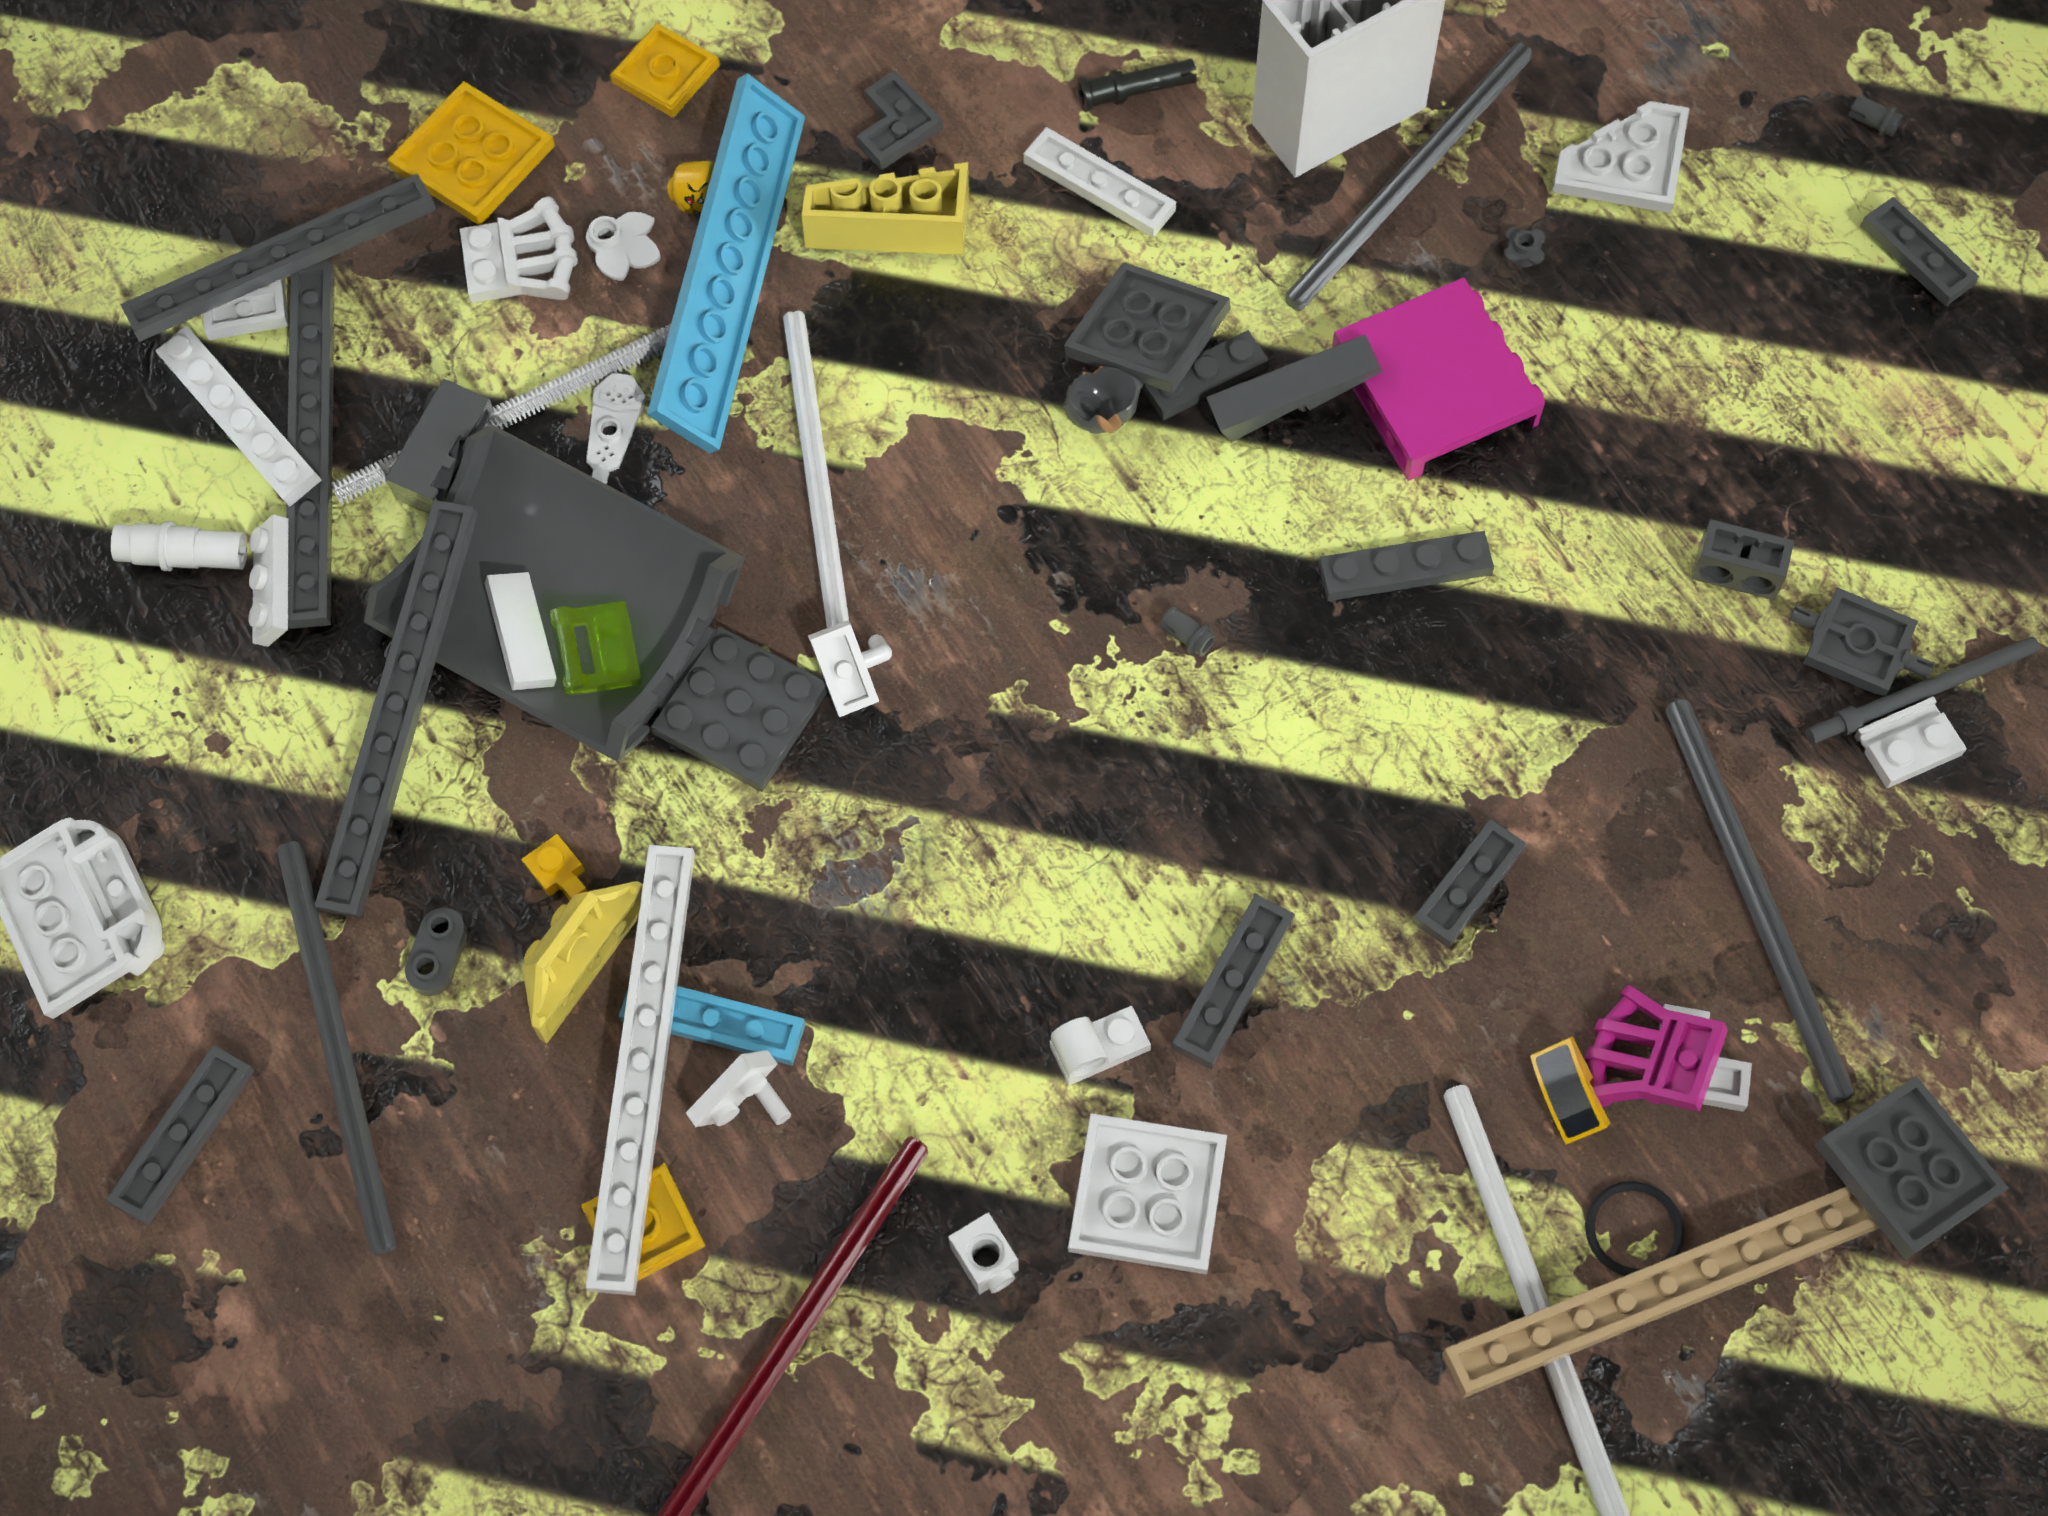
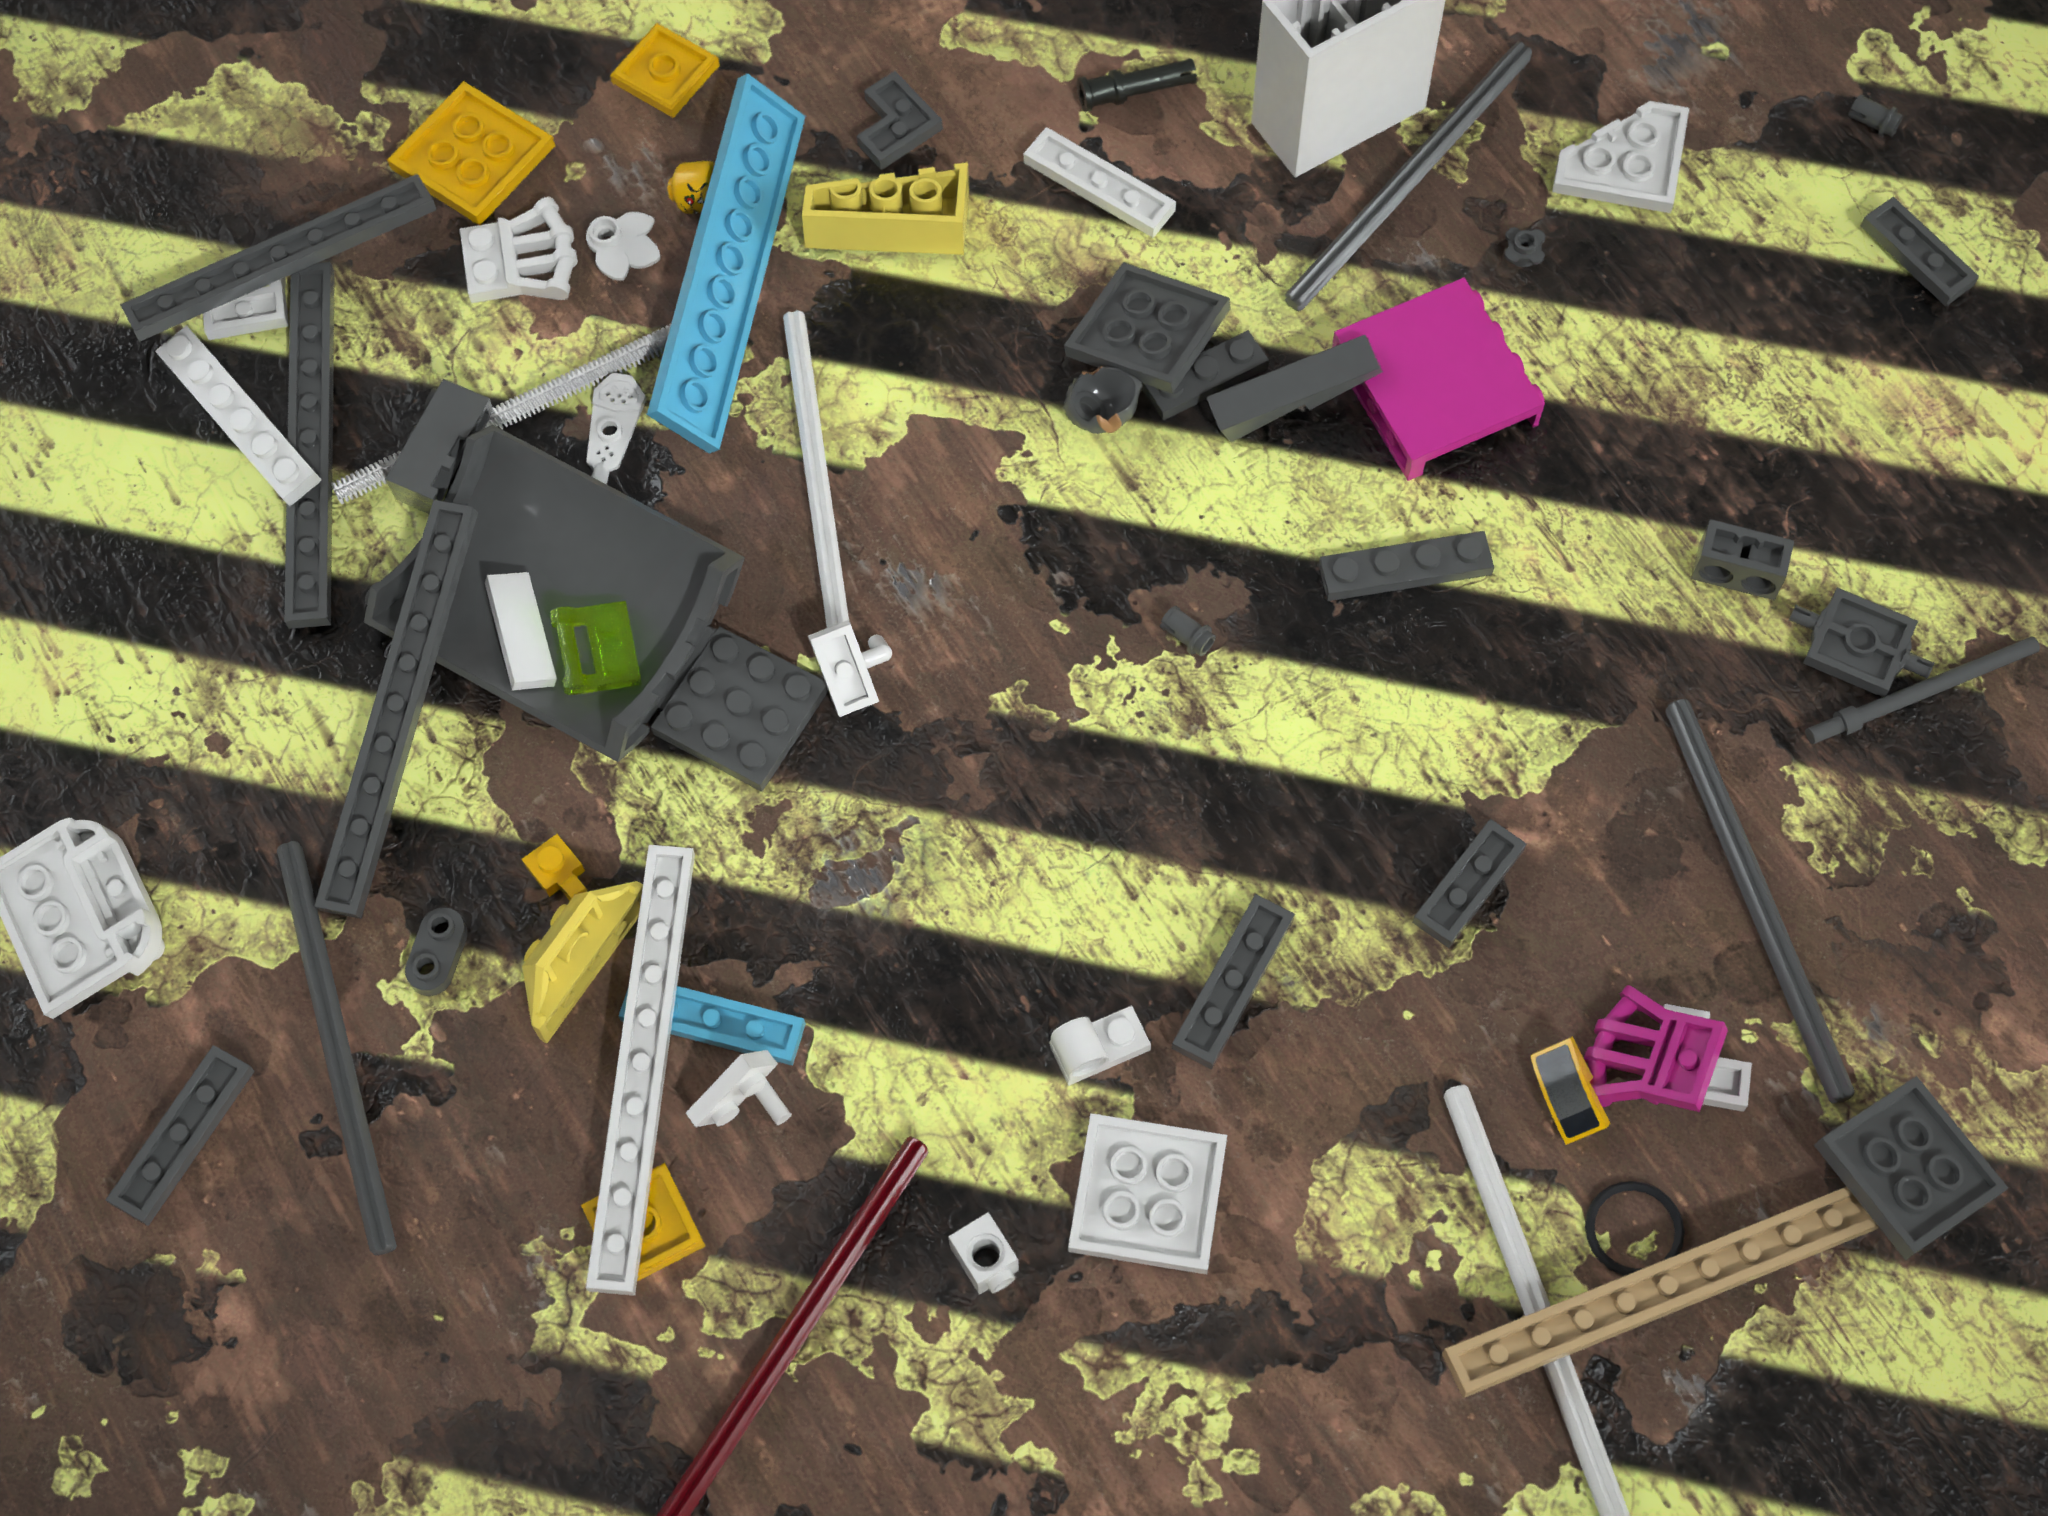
white piece [111,521,247,571] -> none
white plate [249,514,288,647] -> none
white plate [1854,697,1967,788] -> none

